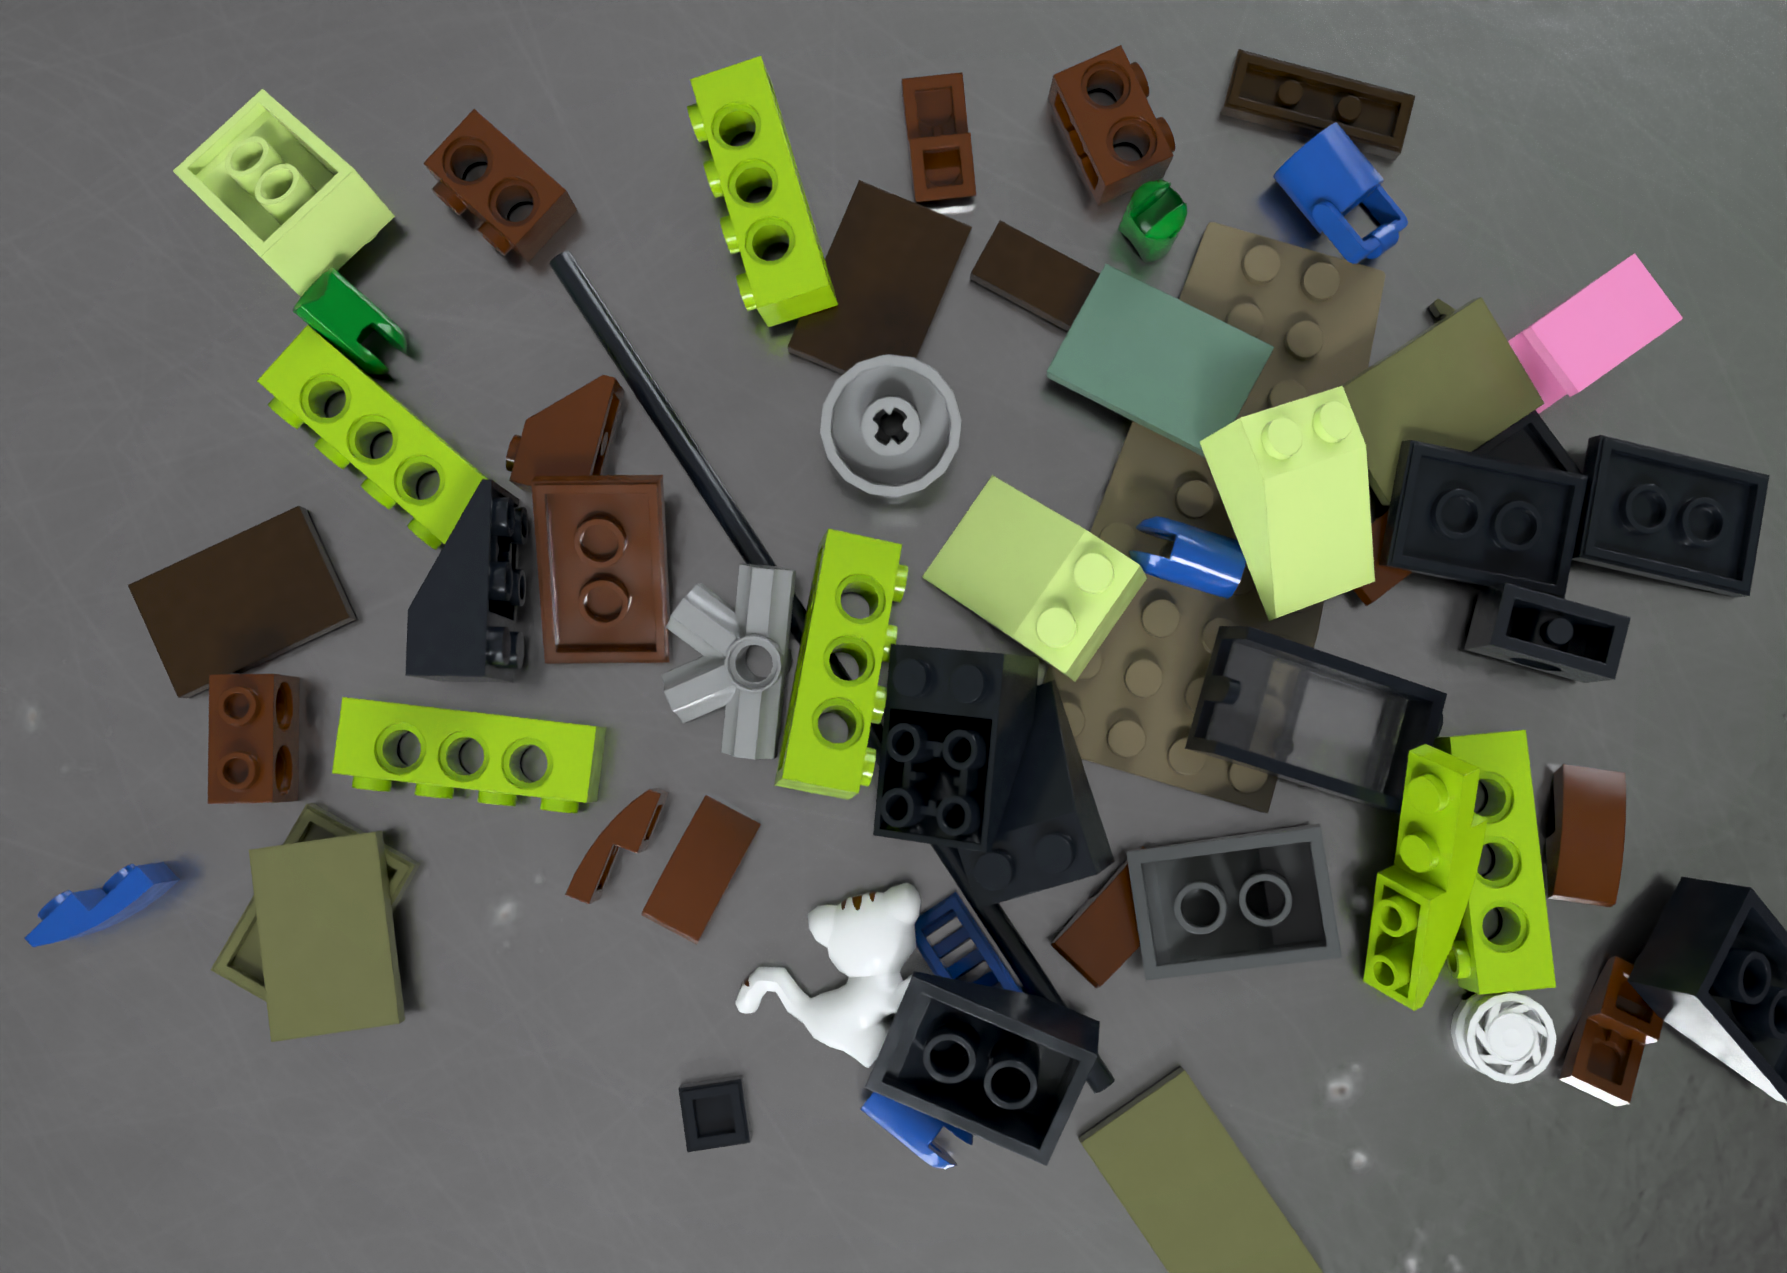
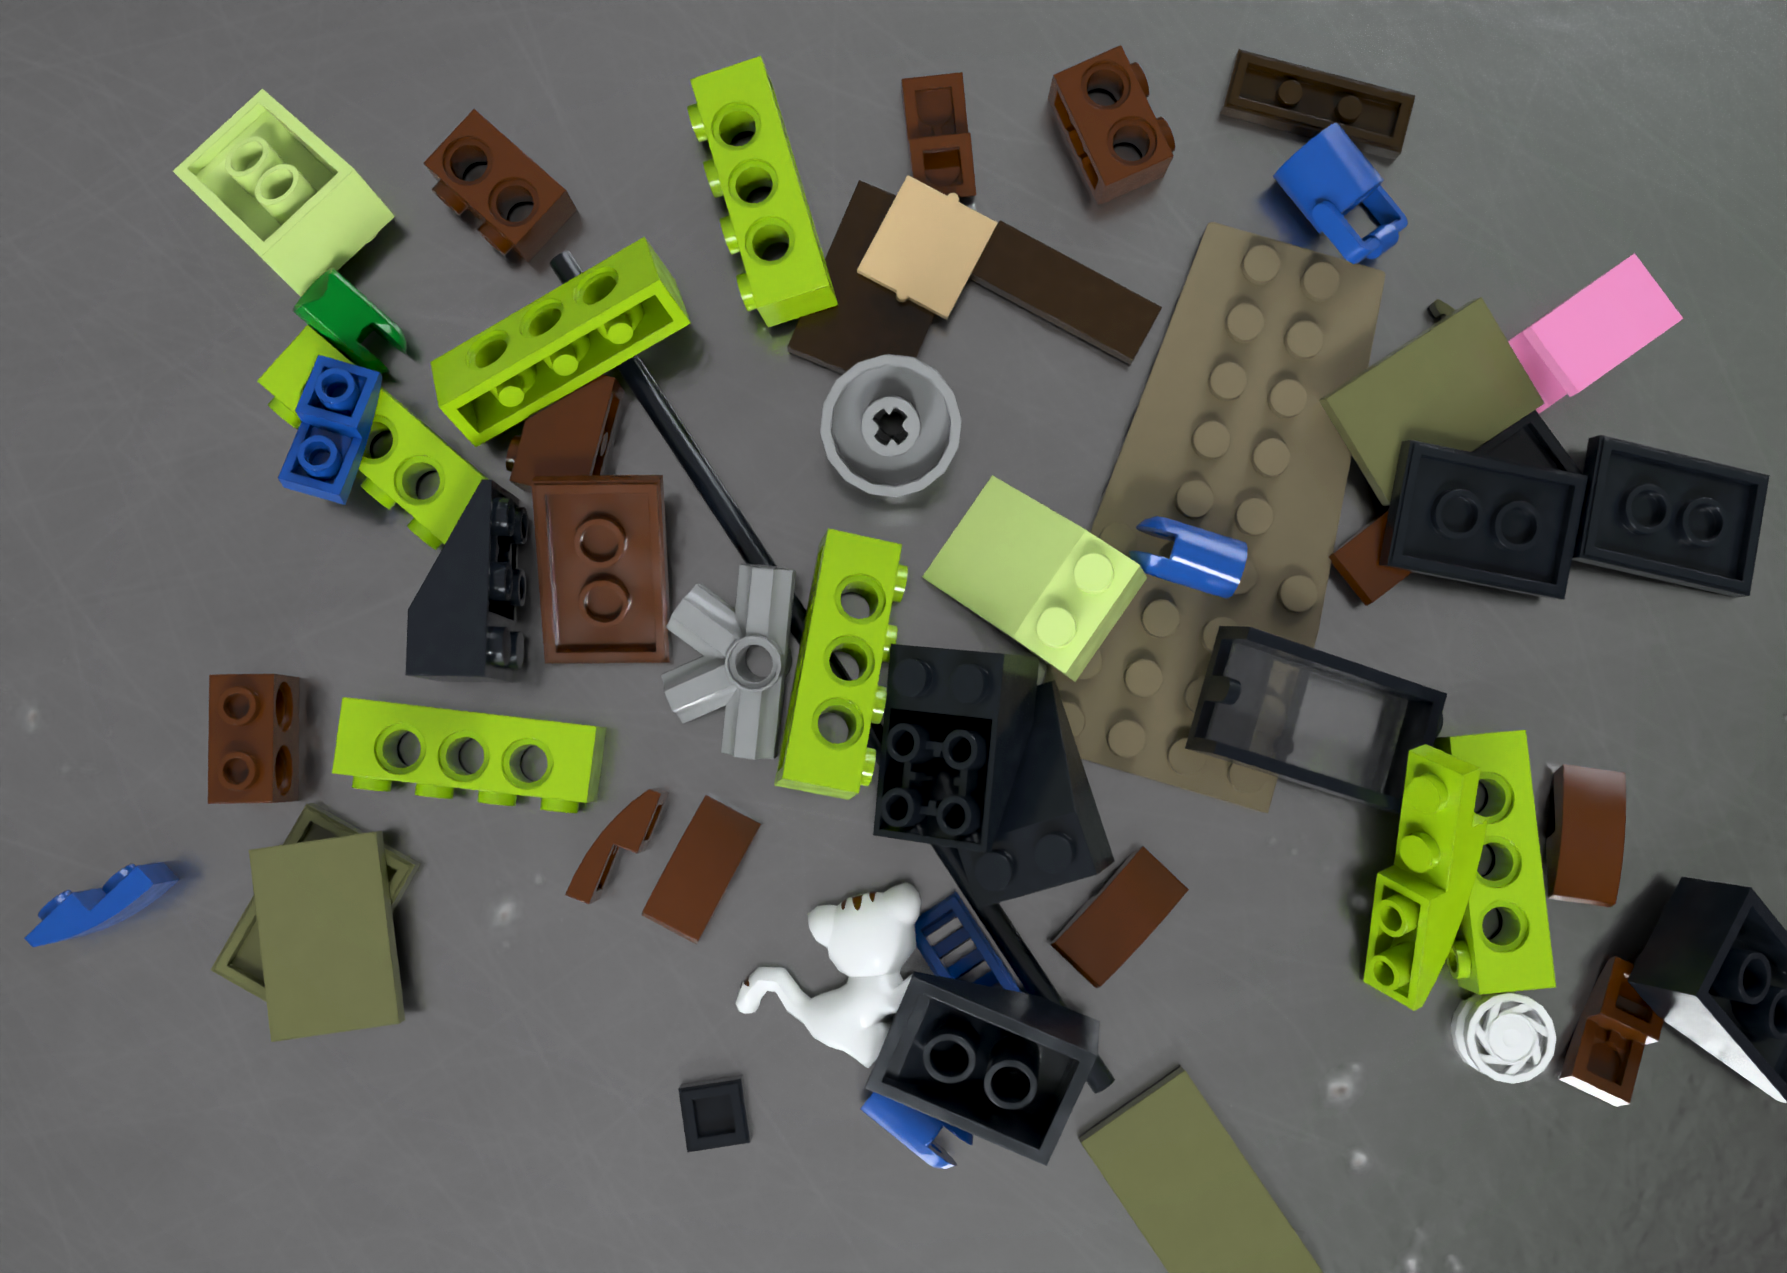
dark brown tile [128,506,356,699] -> none
sand green tile [1047,264,1274,457] -> none
green piece [1118,180,1187,263] -> none
dark grey slope [1126,824,1342,981] -> none
yellowish green slope [1199,386,1375,621] -> none
black brick [1465,583,1631,683] -> none
none -> blue slope [278,355,382,505]
none -> lime brick [430,236,691,447]
none -> tan piece [857,175,998,320]

